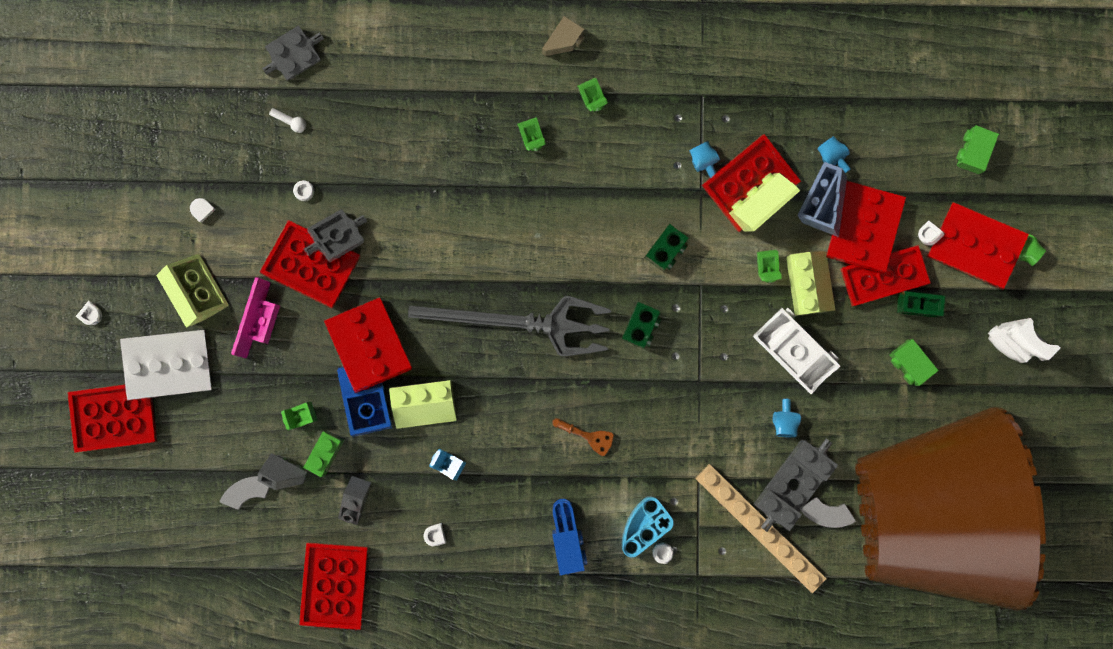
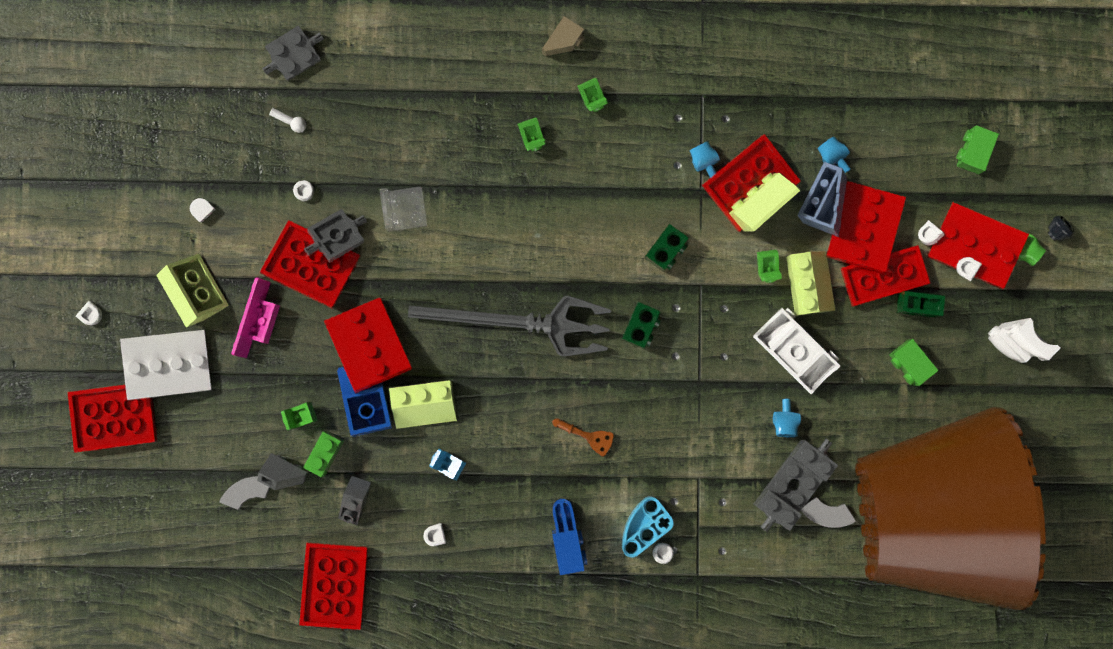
tan plate [695,464,826,593] -> none
none -> clear bracket [380,187,427,232]
none -> white tile [956,257,982,282]
none -> black cone [1048,216,1075,242]

